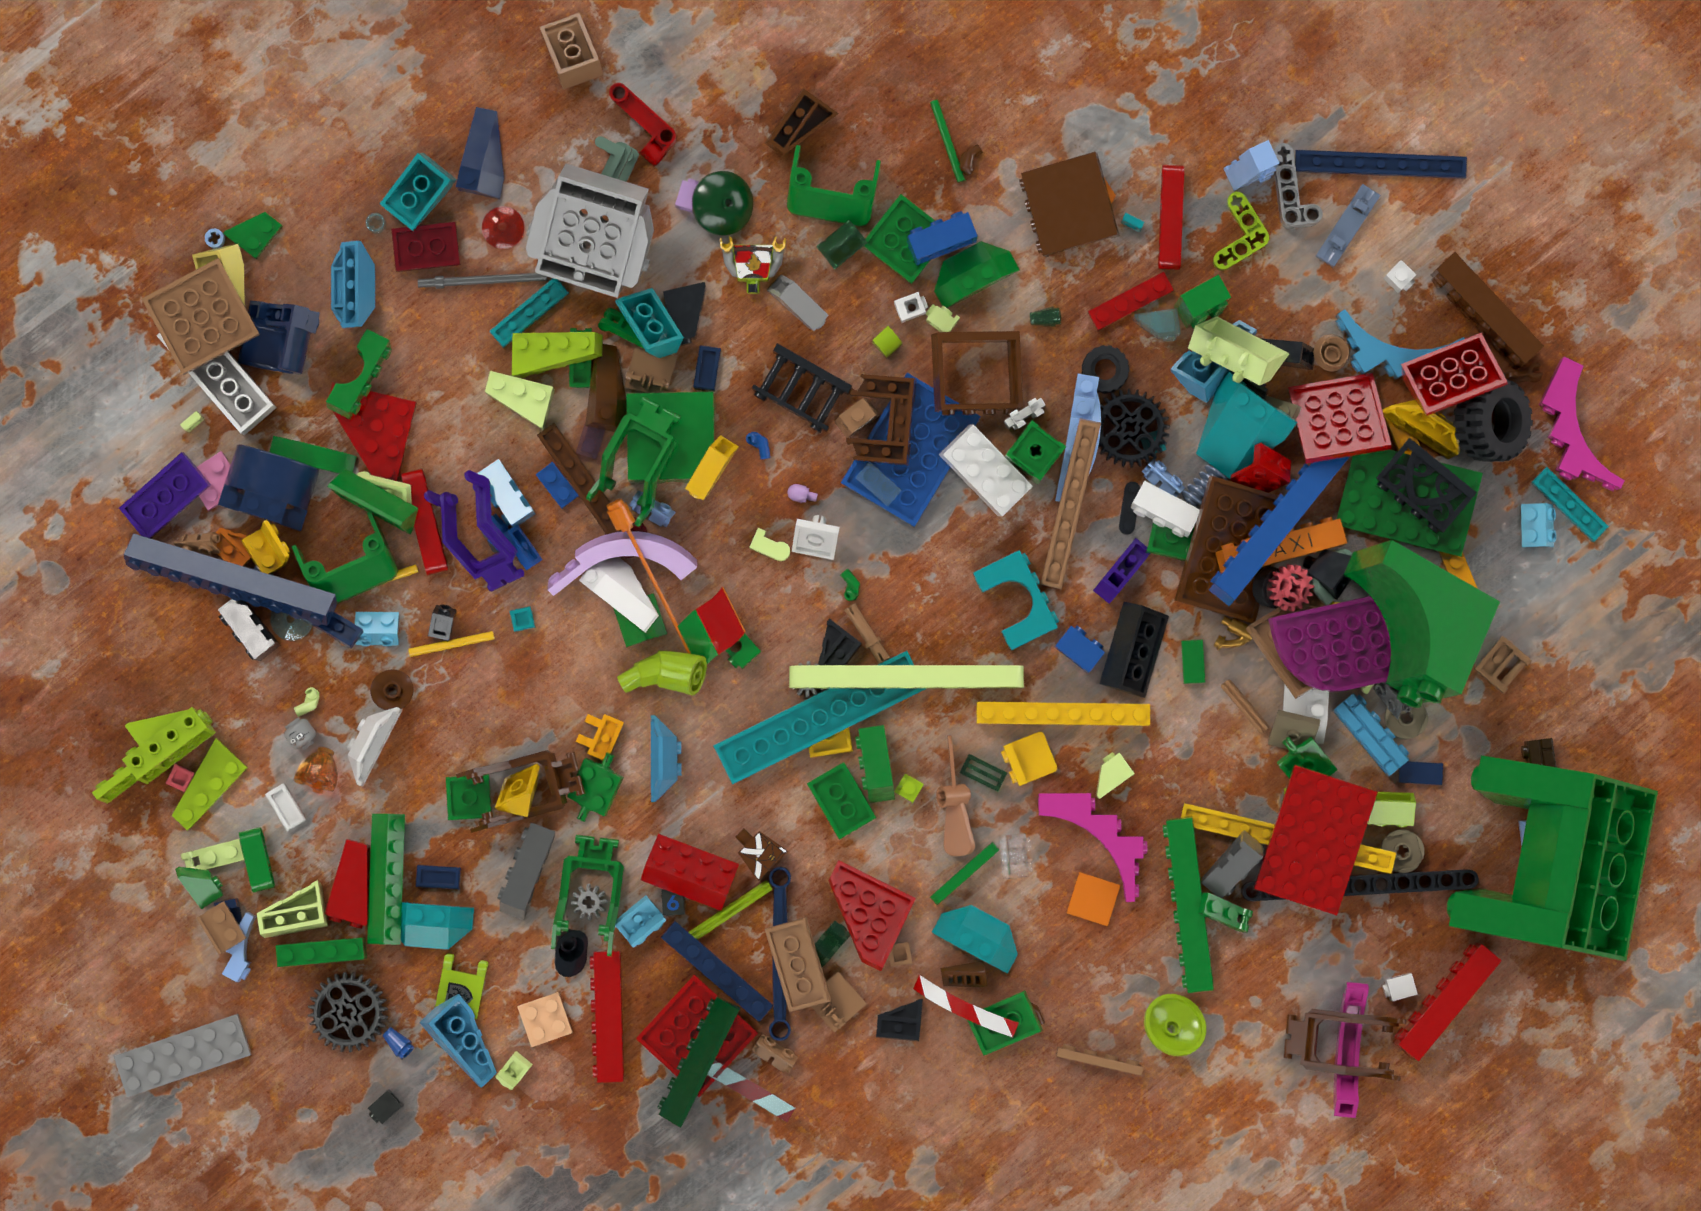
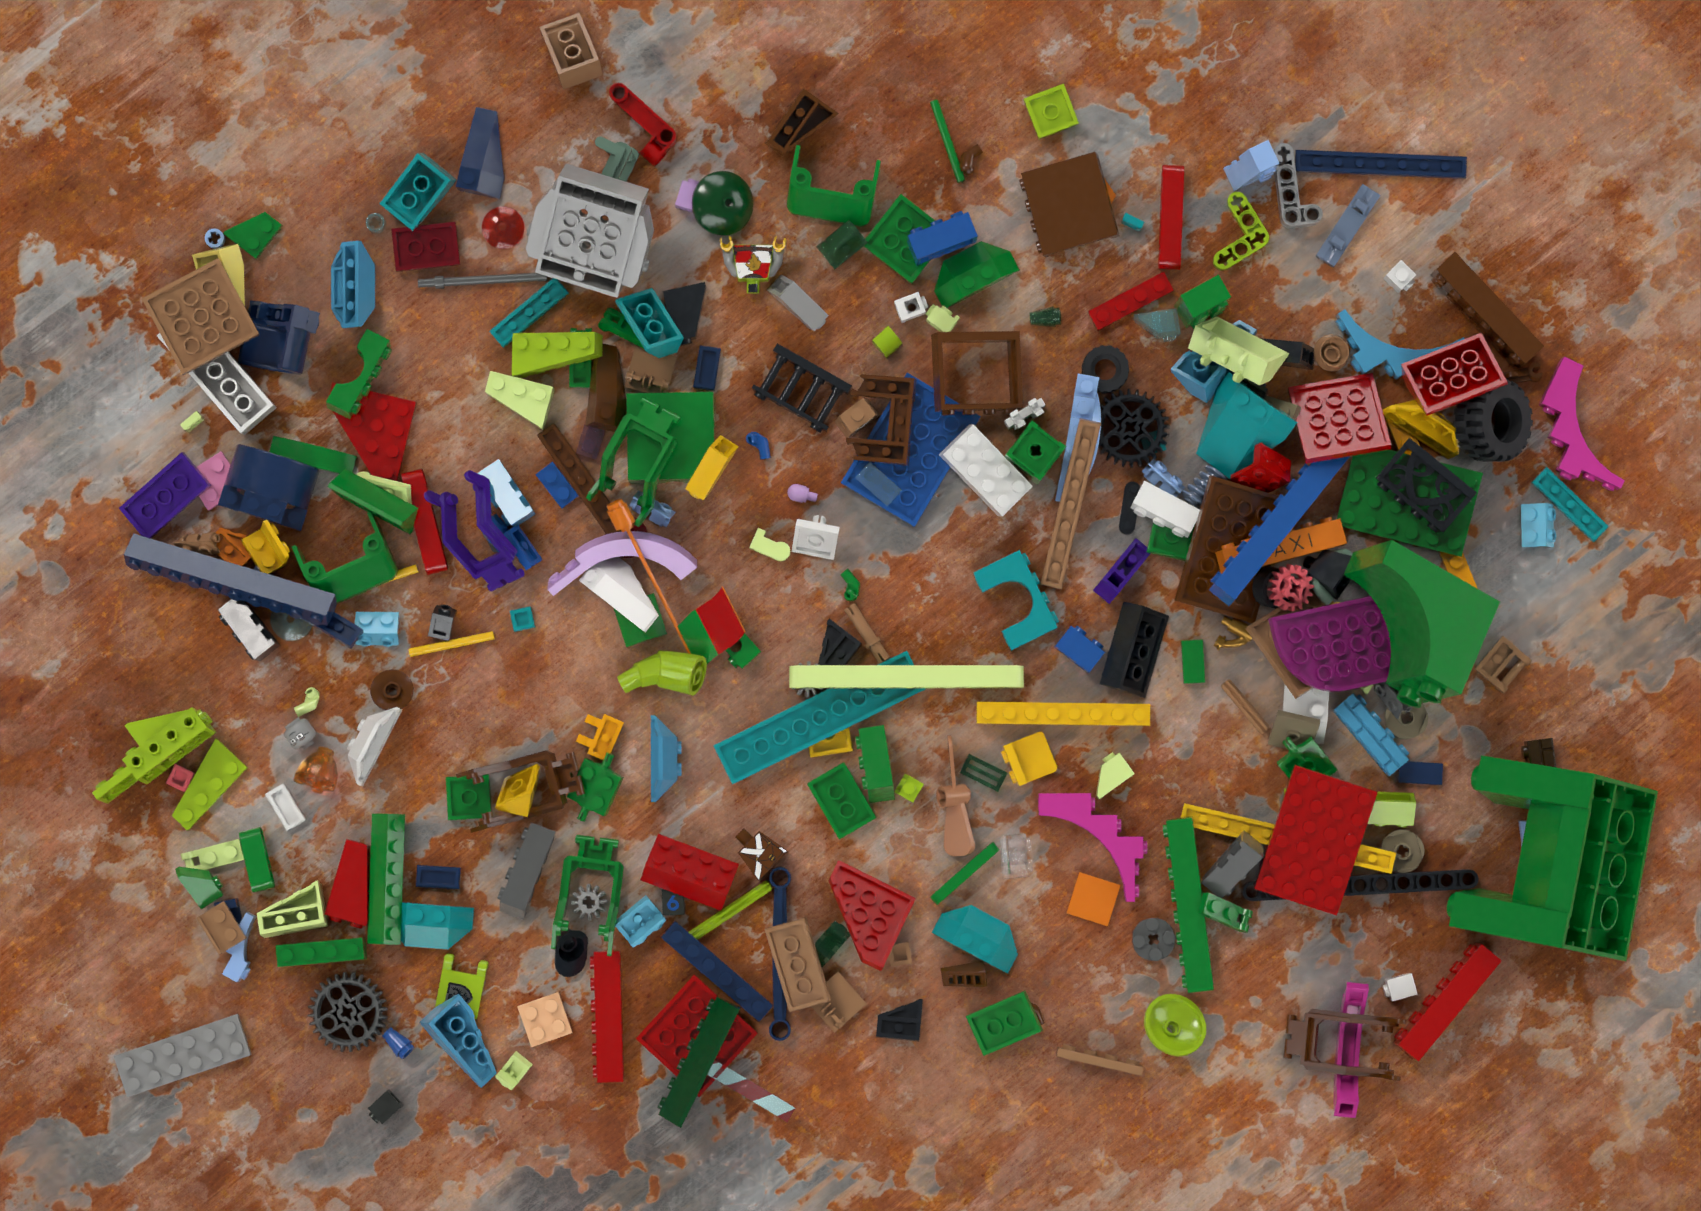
medium nougat hinge [752,1034,798,1073] -> none
sticker [913,975,1019,1037] -> none
none -> lime plate [1023,84,1079,139]
none -> dark grey plate [1132,918,1176,961]

